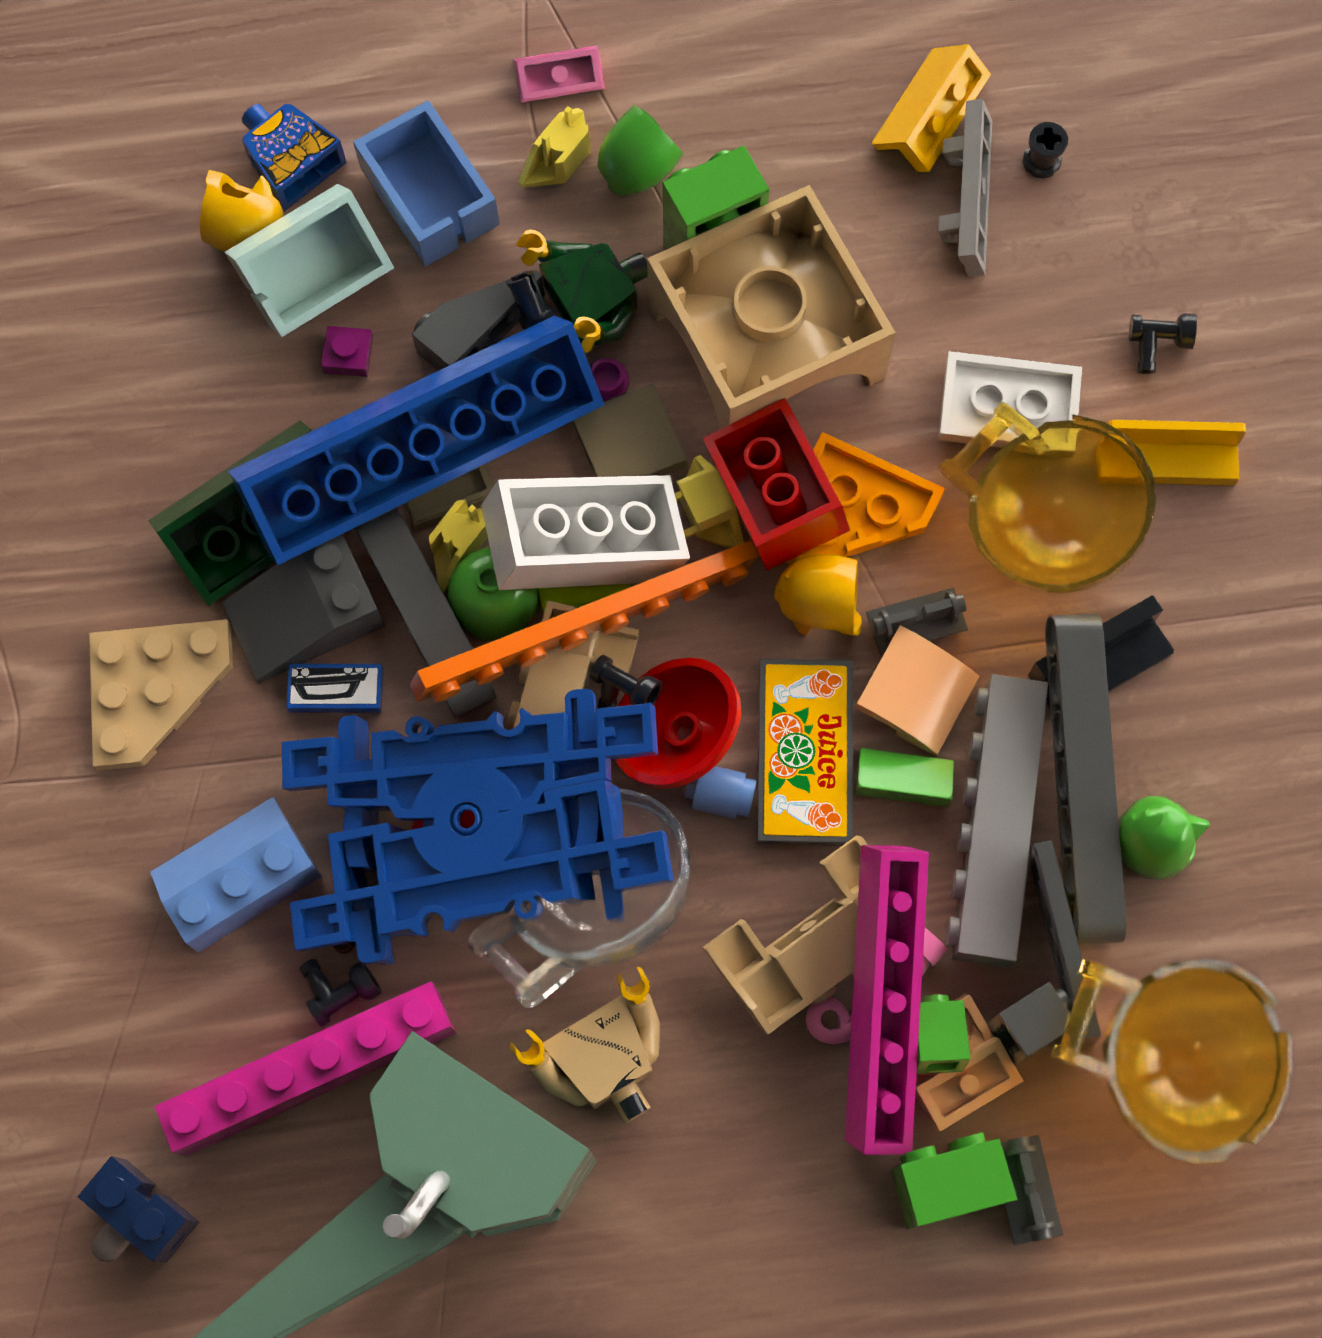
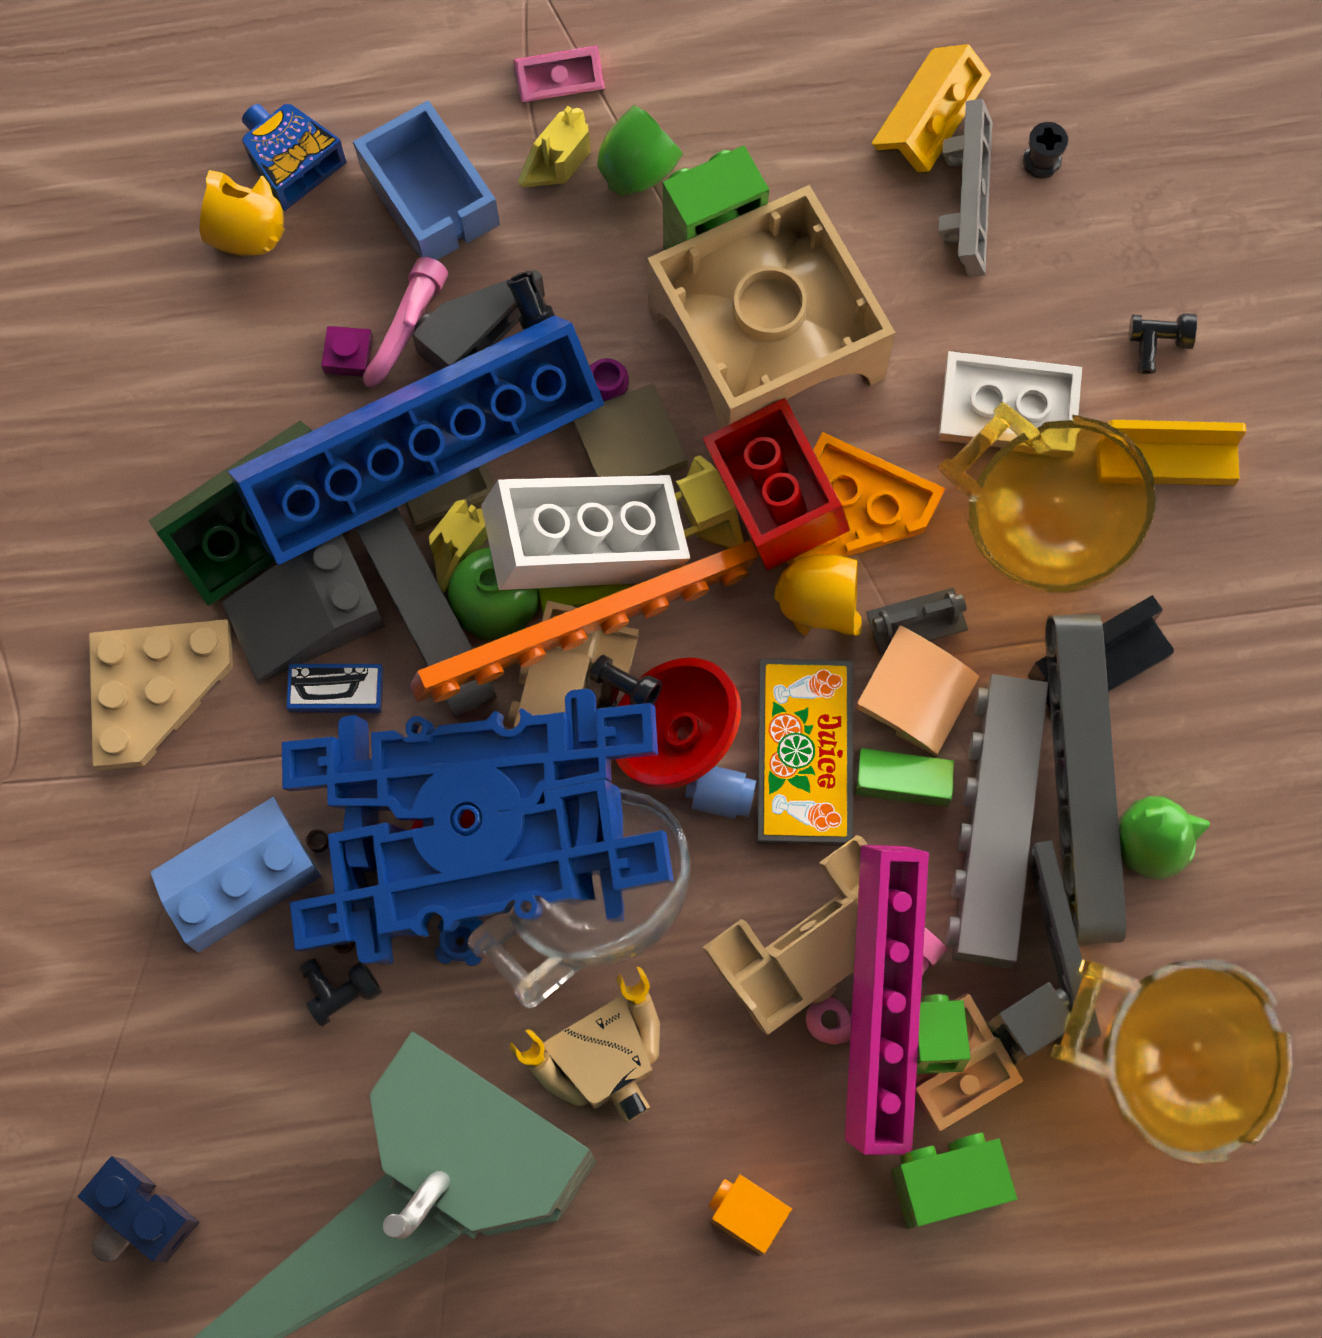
dark pink brick [154,981,456,1157] -> none
light aqua piece [225,184,394,337] -> none
dark green torso [516,229,648,353] -> none
dark grey hinge [1001,1135,1063,1245] -> none
none -> reddish brown piece [306,829,329,853]
none -> bright pink plant [363,257,448,388]
none -> blue plate [435,919,486,966]
none -> light orange brick [708,1174,792,1256]

